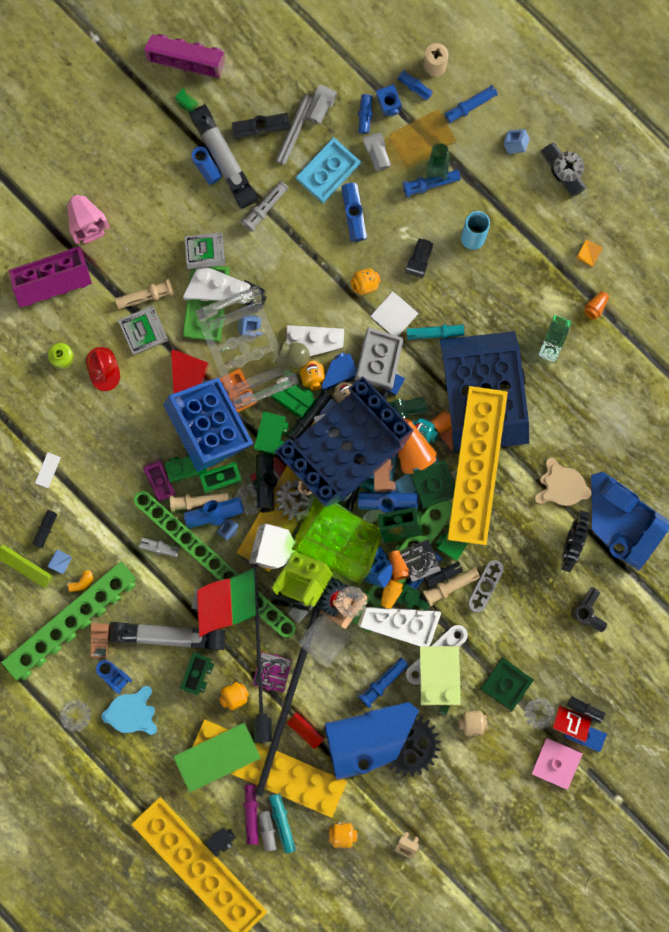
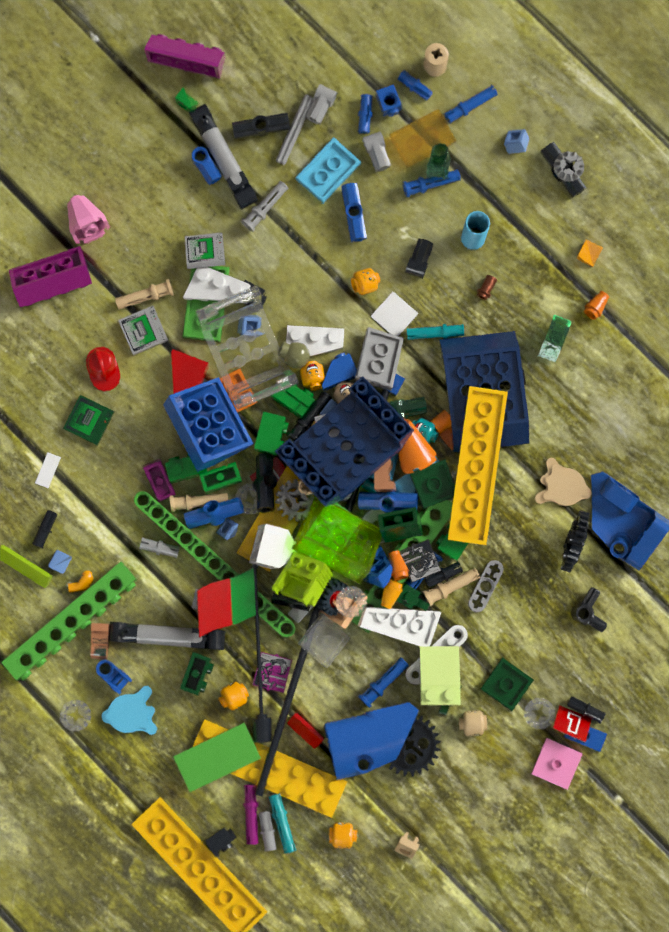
lime head [48,343,74,369] -> none
none -> dark green tile [63,395,115,446]
none -> copper pin [477,275,497,300]

